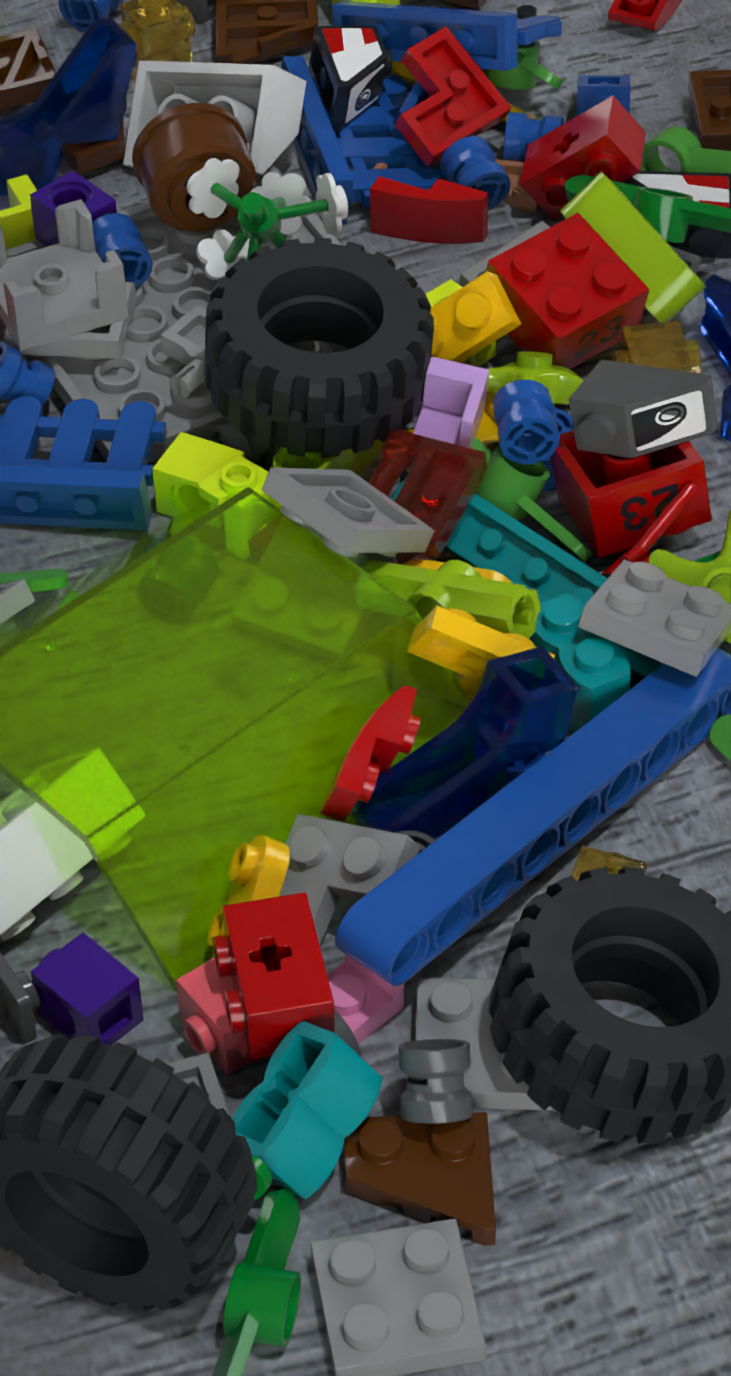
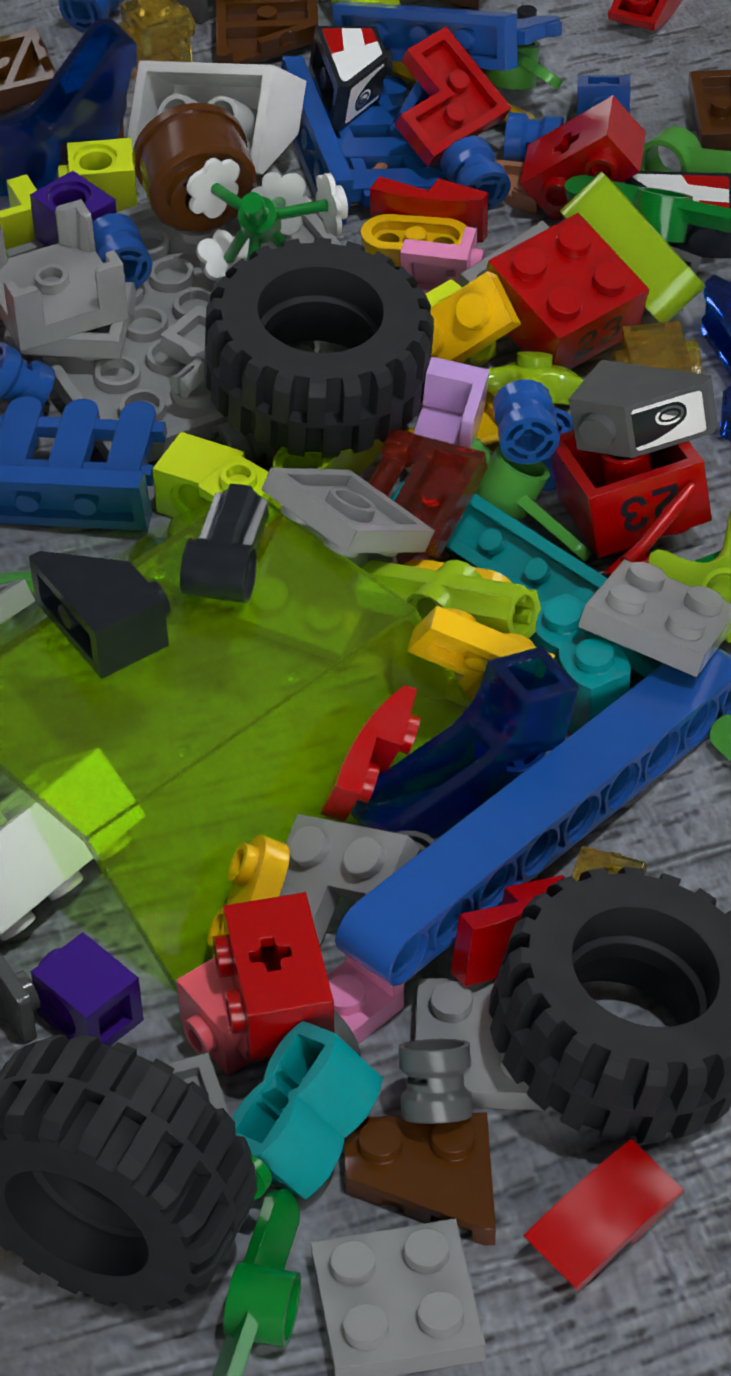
none -> black slope [29,551,171,679]
none -> neon yellow brick [58,138,138,212]
none -> black piece [180,484,269,603]
none -> yellow plate [361,214,467,267]
none -> bright pink bracket [400,227,486,294]
none -> red slope [451,875,565,987]
none -> red slope [523,1139,685,1293]

